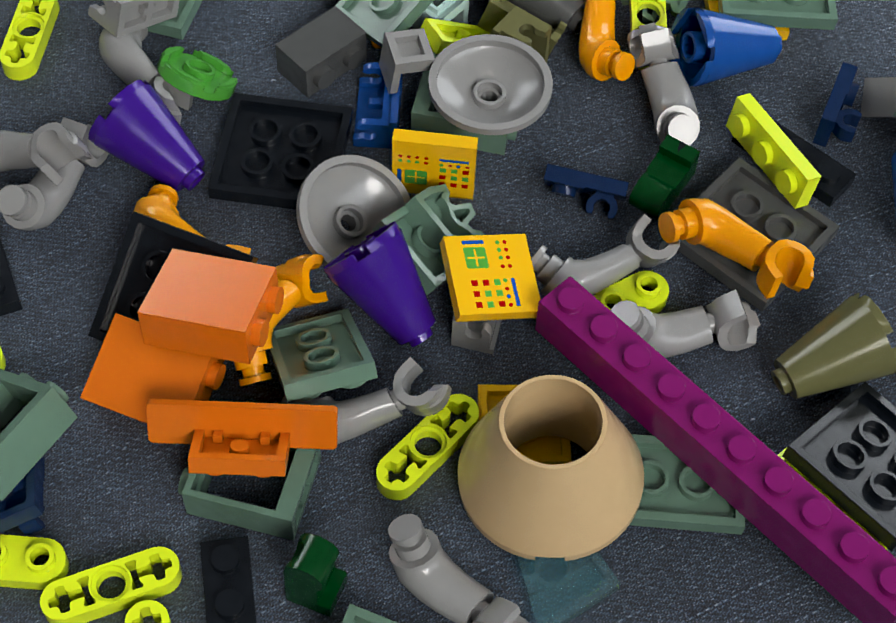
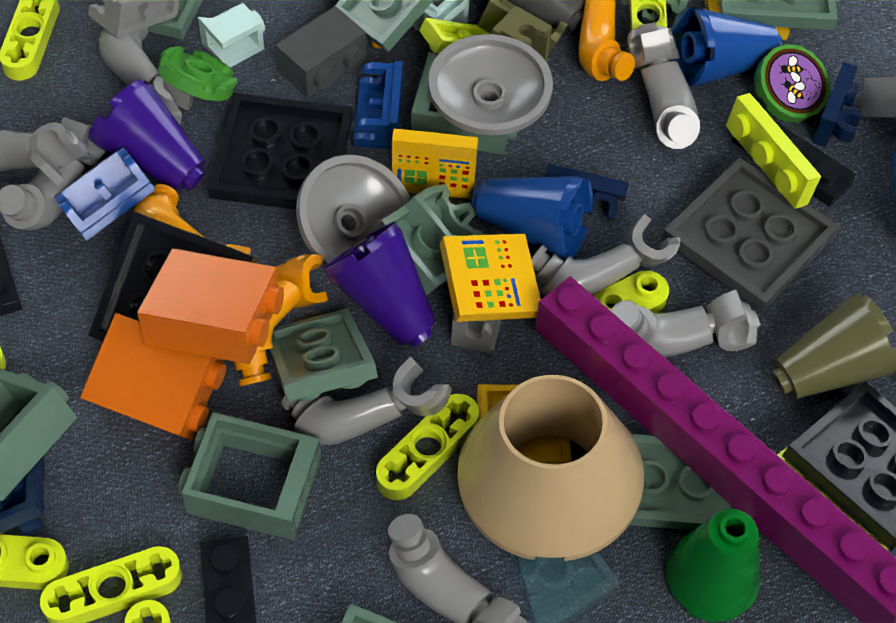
orange bracket [146,399,338,478] -> none
dark green leg [283,533,348,617] -> none
light grey panel [379,28,435,94] -> none
dark green leg [629,135,700,219] -> none
light orange piece [658,198,815,299] -> none
none -> hinge [54,146,156,241]
none -> light aqua window [198,3,265,67]
none -> blue cone [472,176,593,259]
none -> green cone [665,509,761,623]
none -> tile [754,44,830,123]

